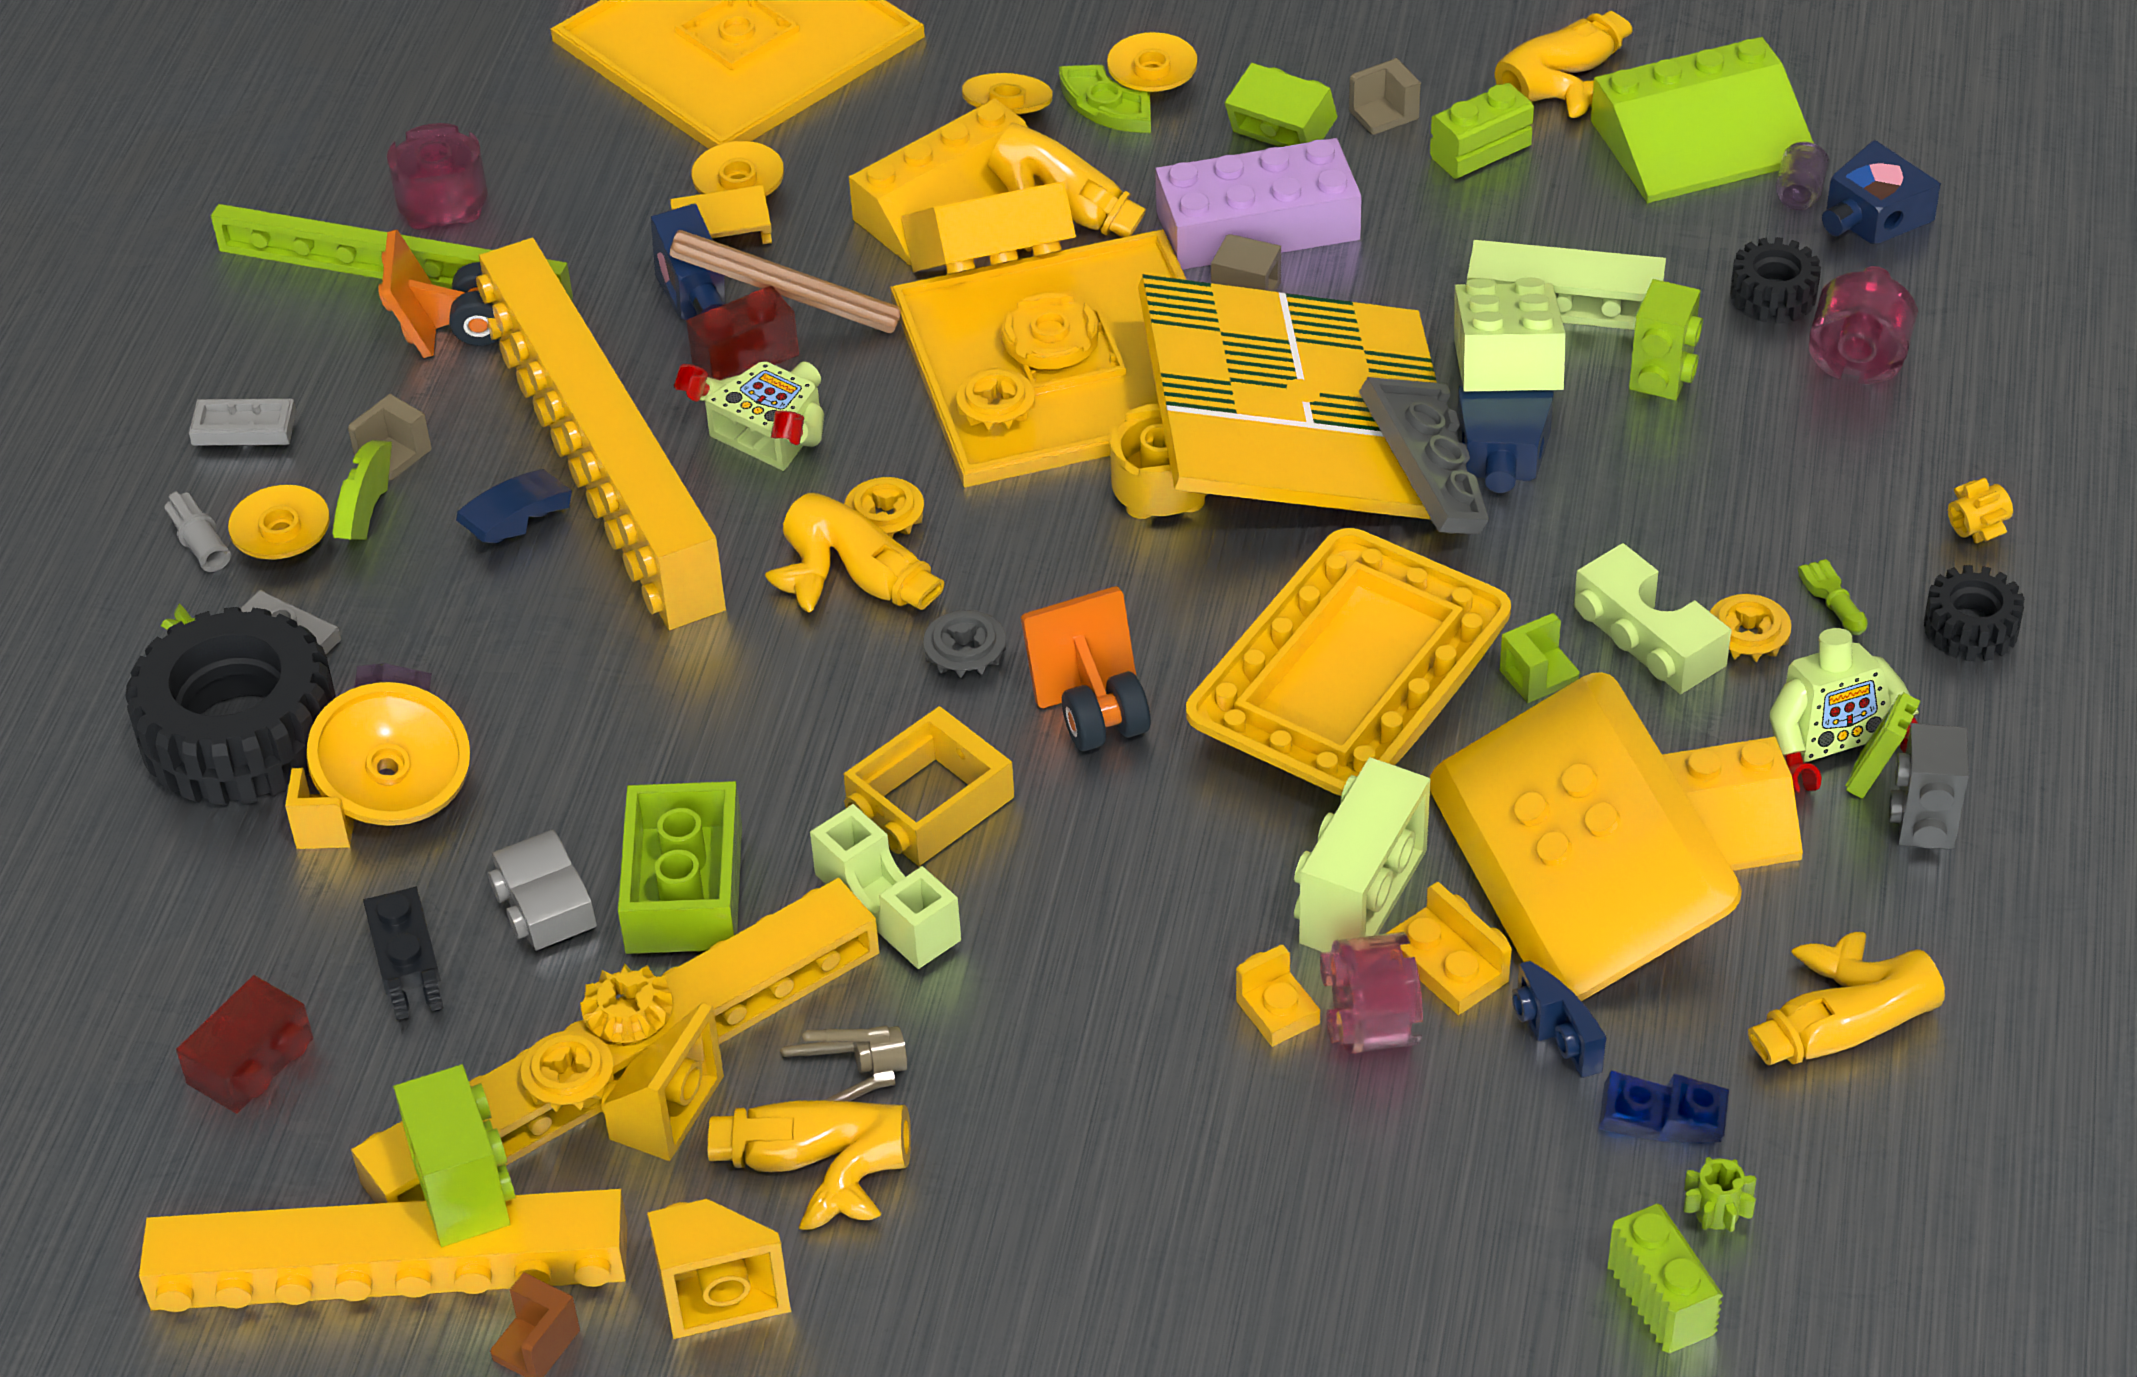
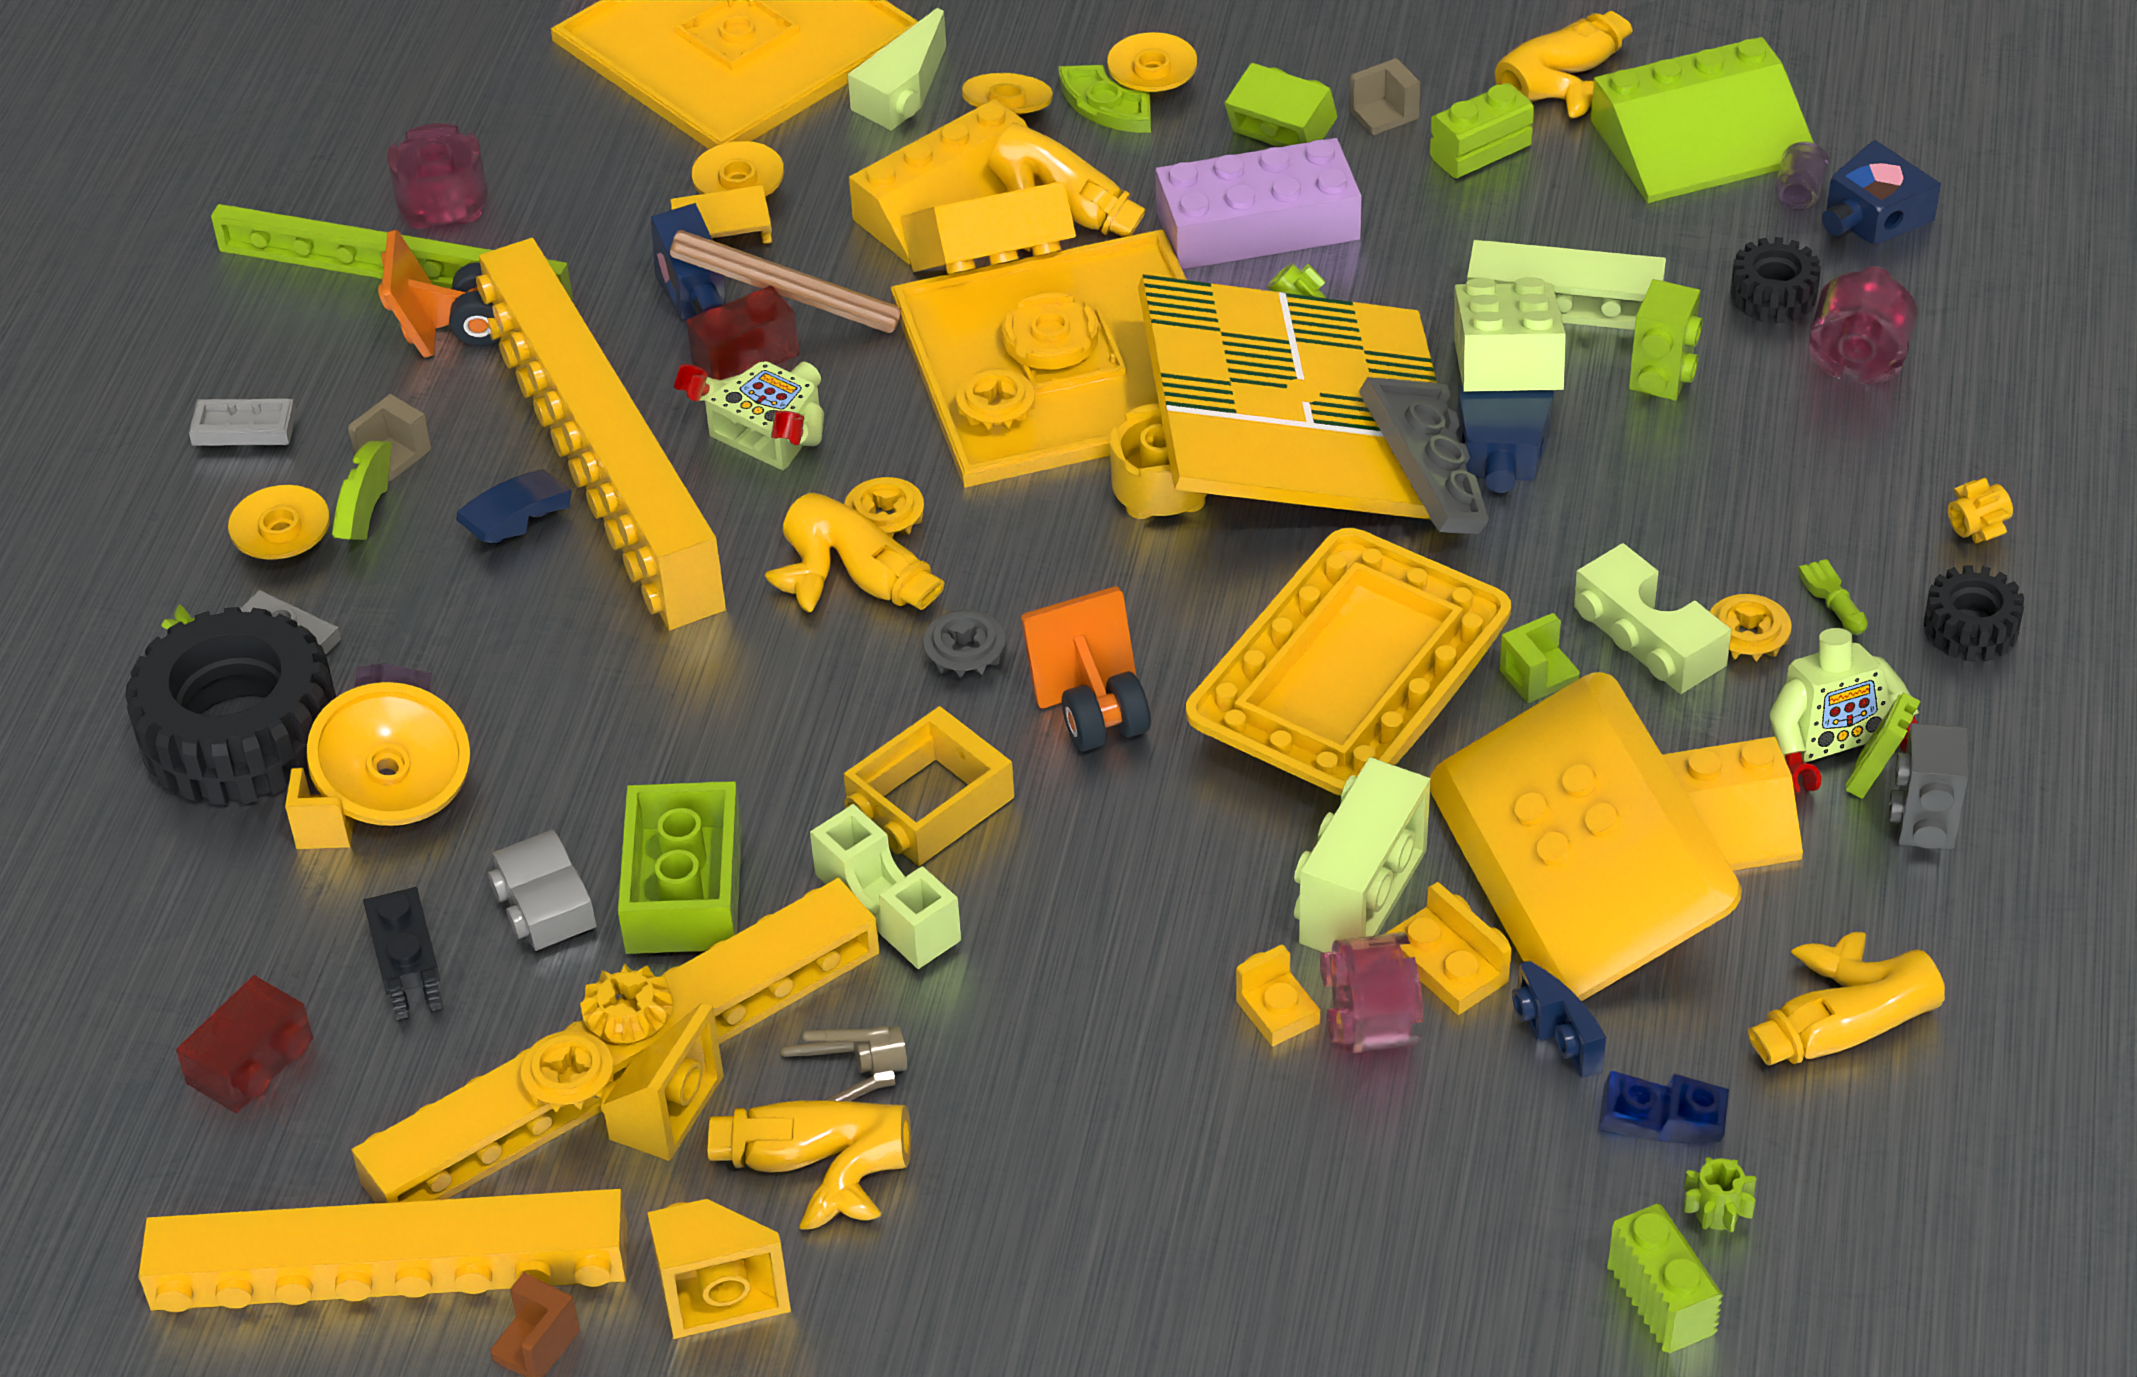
light grey axle [164,491,231,572] -> none
lime brick [393,1064,515,1247] -> none
dark tan panel [1211,234,1281,292] -> none
none -> yellowish green slope [848,8,946,131]
none -> lime gear [1267,262,1326,298]

